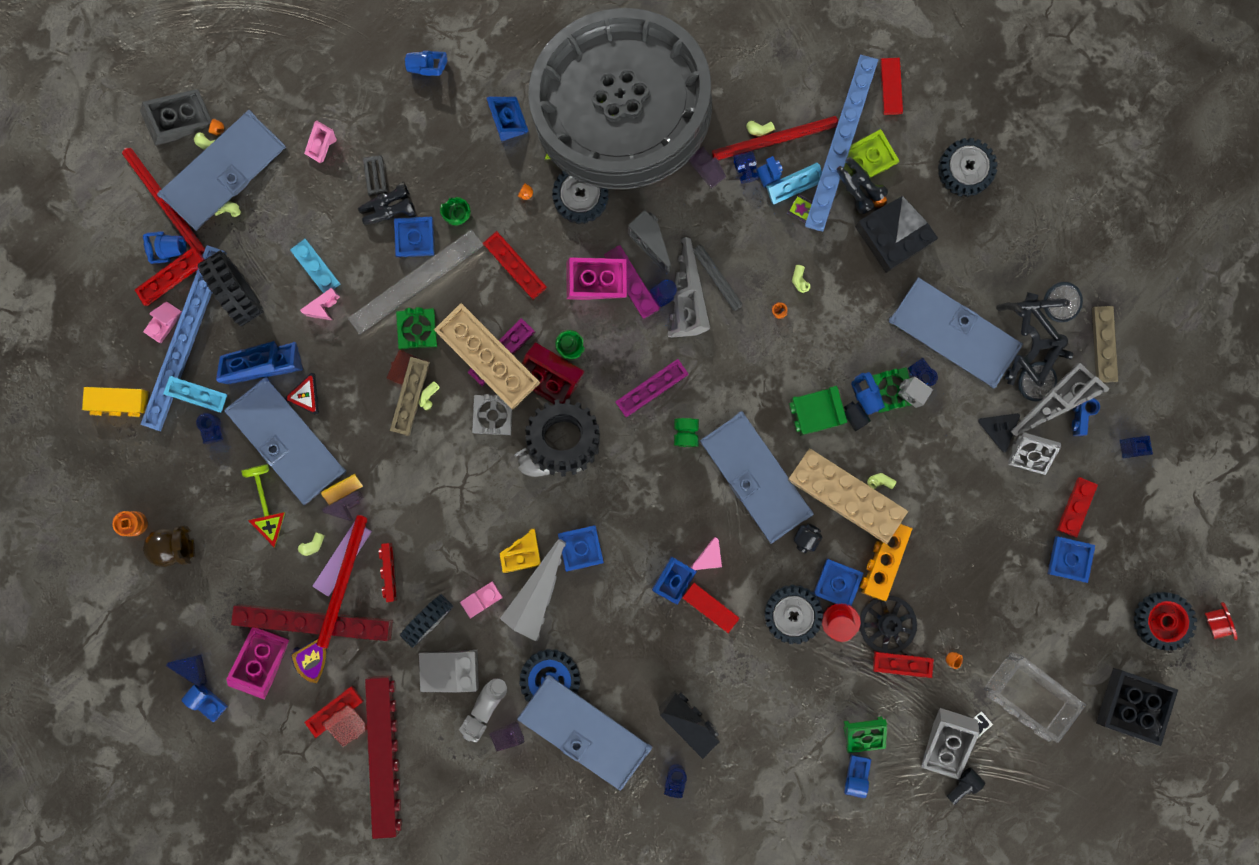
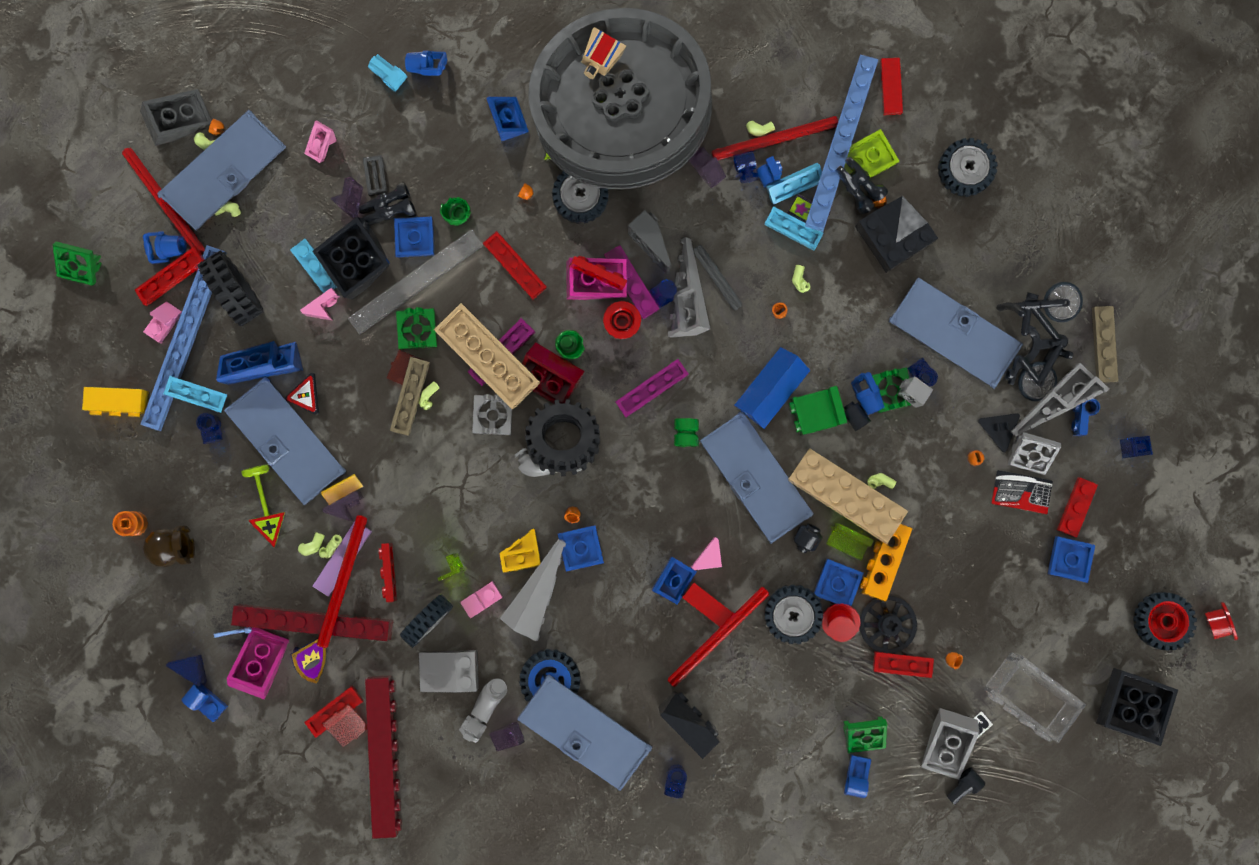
none -> green piece [53,242,102,286]
none -> light blue hinge [214,627,252,638]
none -> black slope [312,217,390,299]
none -> yellowish green arm [319,535,342,559]
none -> clear purple slope [331,177,363,219]
none -> medium azure piece [368,54,408,92]
none -> clear neon green panel [437,553,465,581]
none -> orange hinge [564,506,580,523]
none -> red plate [569,256,627,290]
none -> torso [581,27,626,79]
none -> red piece [603,301,641,339]
none -> red axle [668,587,769,687]
none -> blue slope [734,347,810,429]
none -> medium azure plate [764,206,824,251]
none -> clear neon green panel [827,523,874,560]
none -> orange hinge [968,450,984,466]
none -> sticker [992,470,1053,514]

